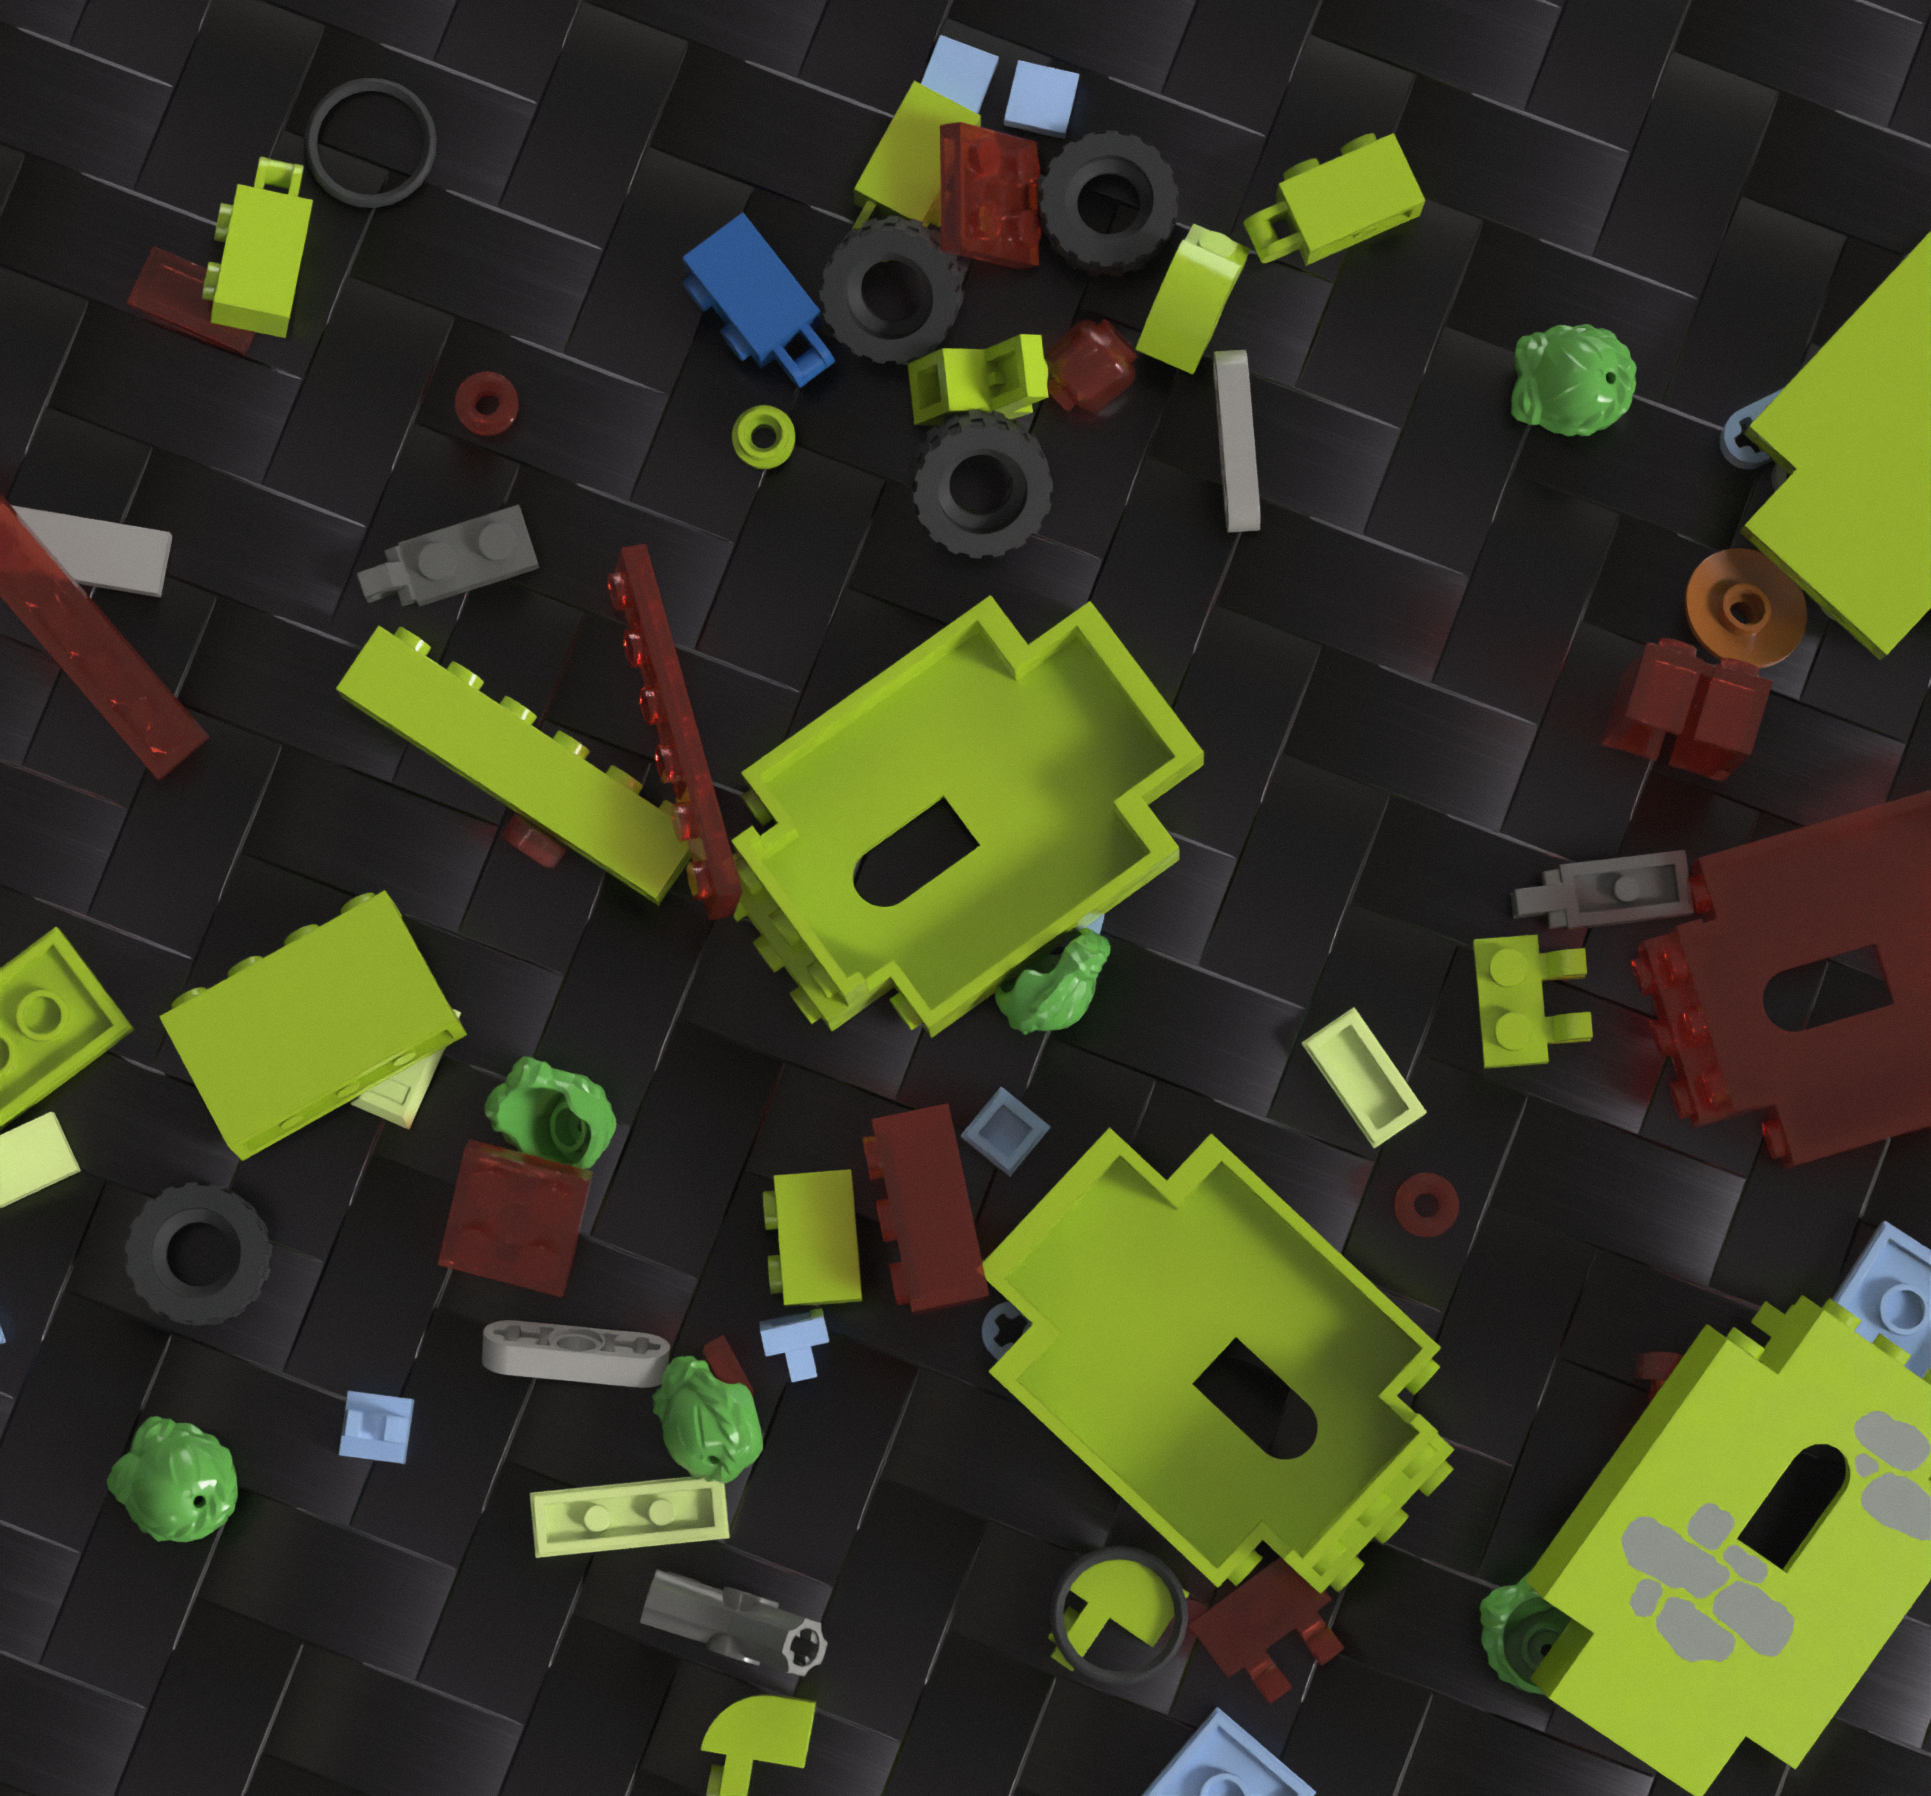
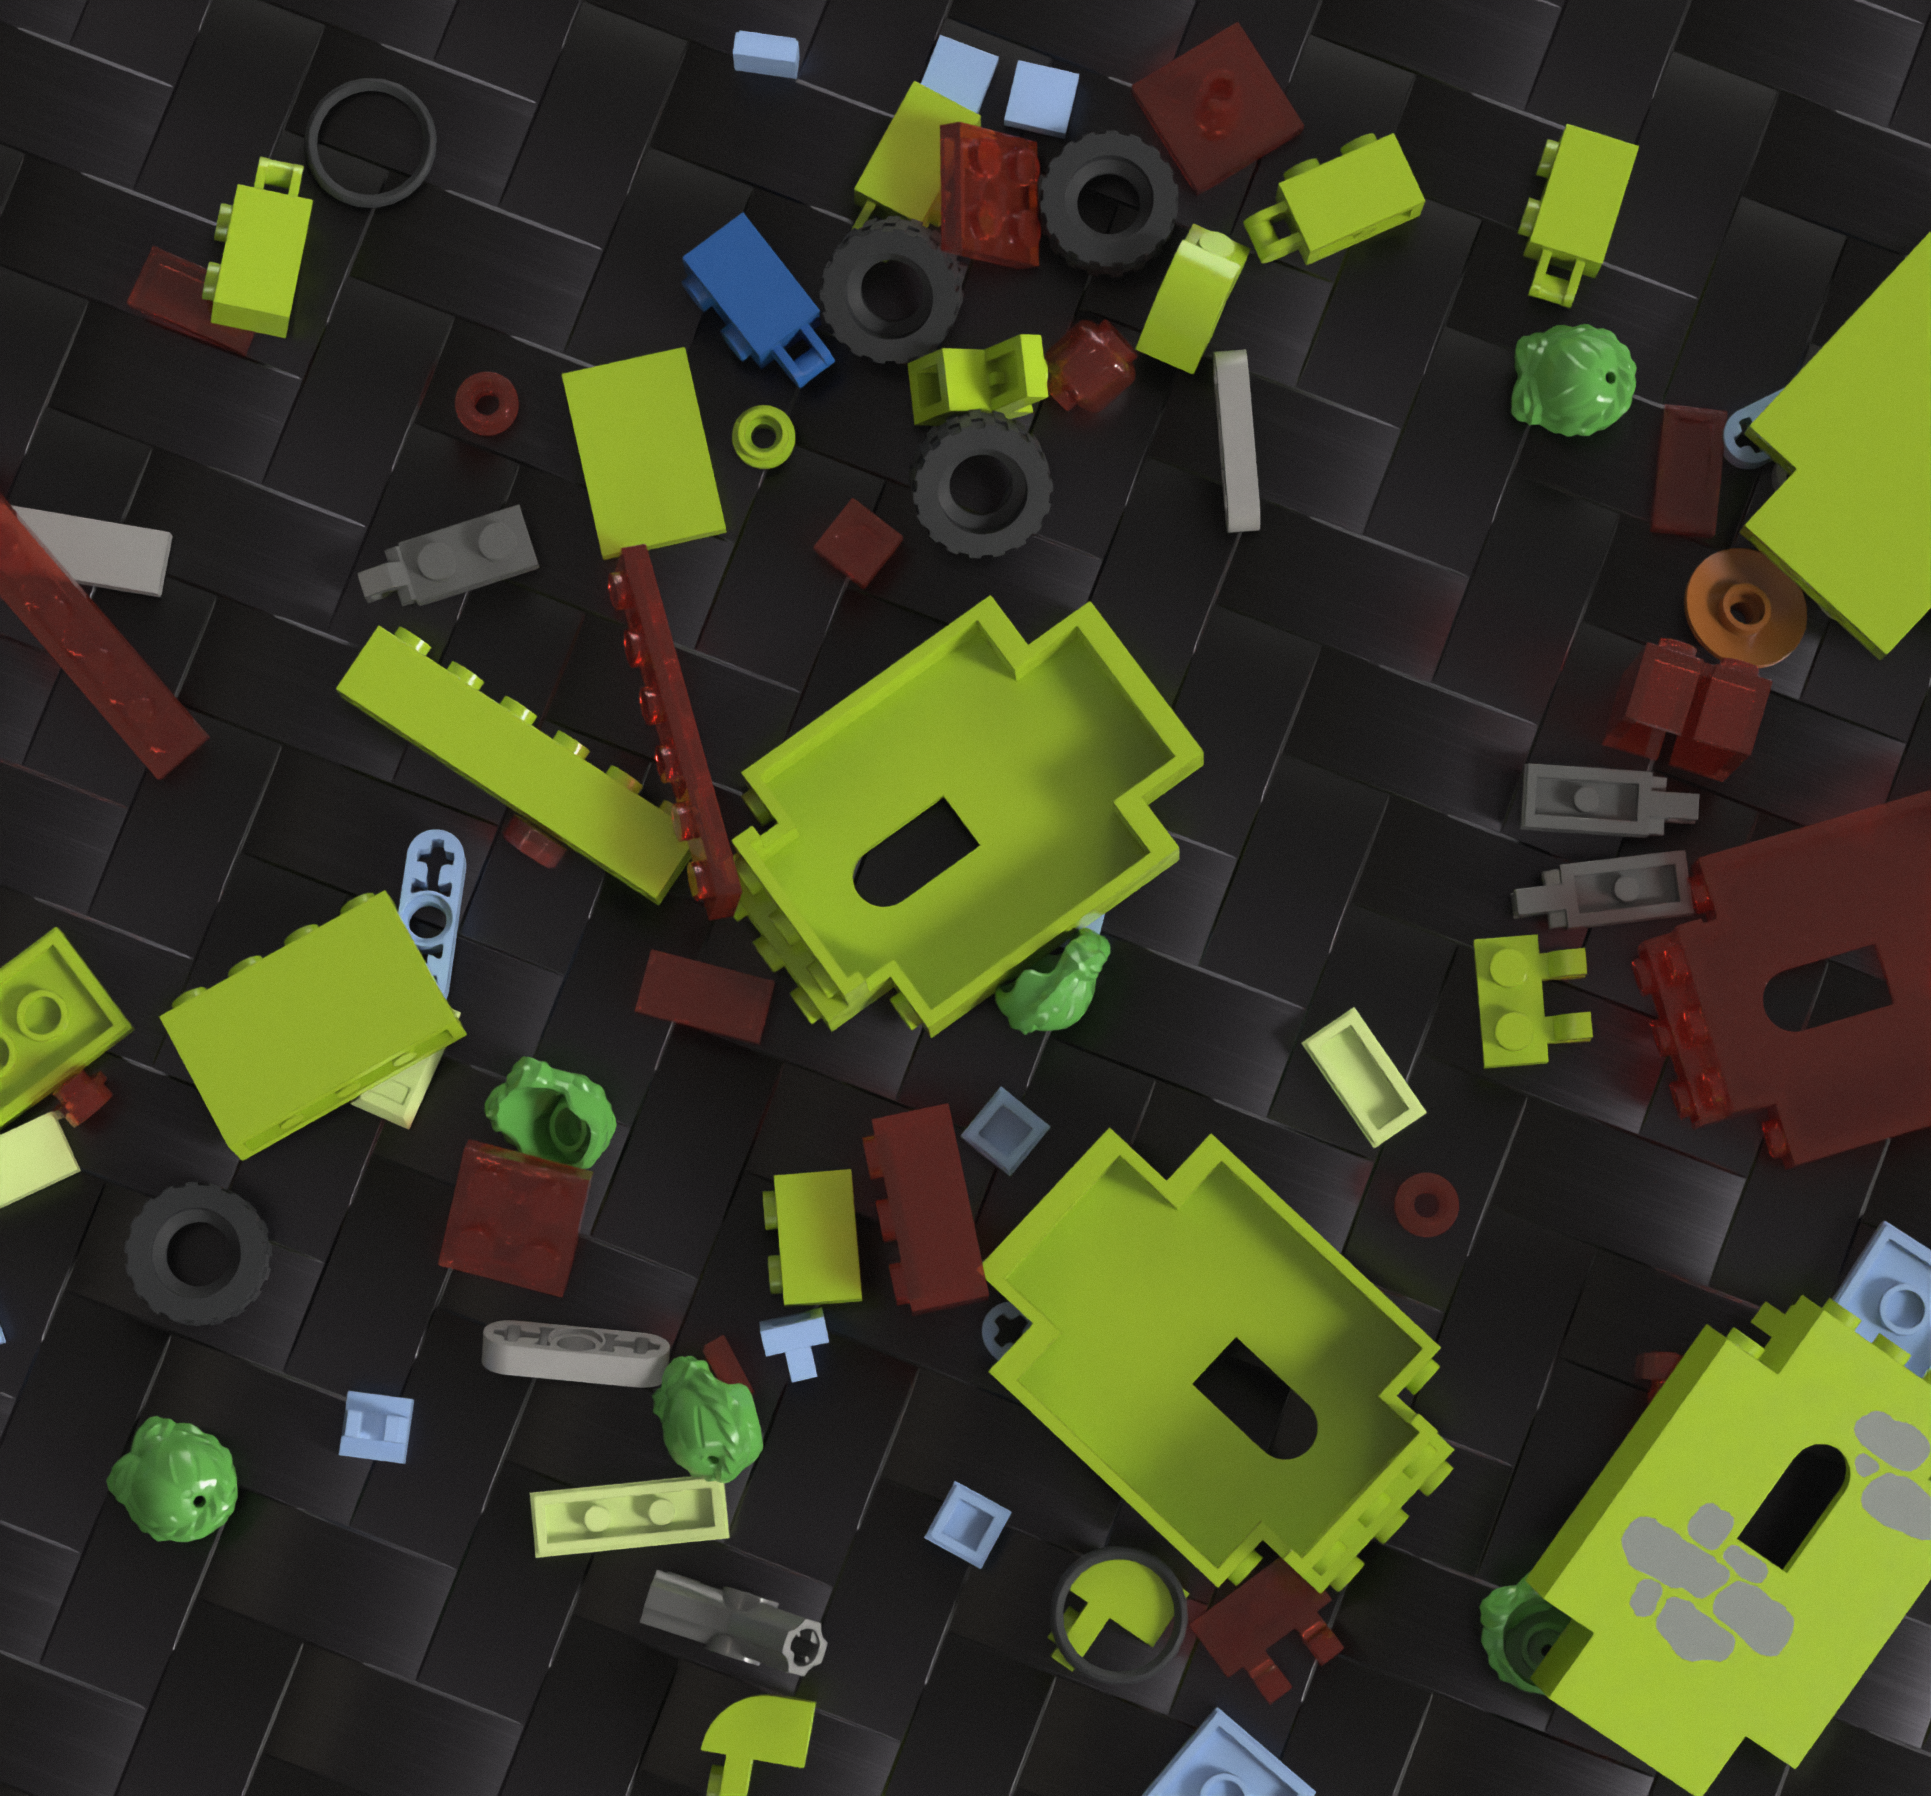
none -> clear red plate [52,1069,113,1128]
none -> light blue beam [398,829,466,999]
none -> lime tile [562,347,727,560]
none -> clear red tile [635,949,776,1045]
none -> light blue tile [733,30,800,79]
none -> clear red plate [814,498,903,590]
none -> light blue tile [924,1481,1012,1569]
none -> clear red tile [1131,22,1304,196]
none -> lime brick [1518,124,1639,308]
none -> dark grey hinge [1519,763,1699,838]
none -> clear red tile [1650,404,1728,539]

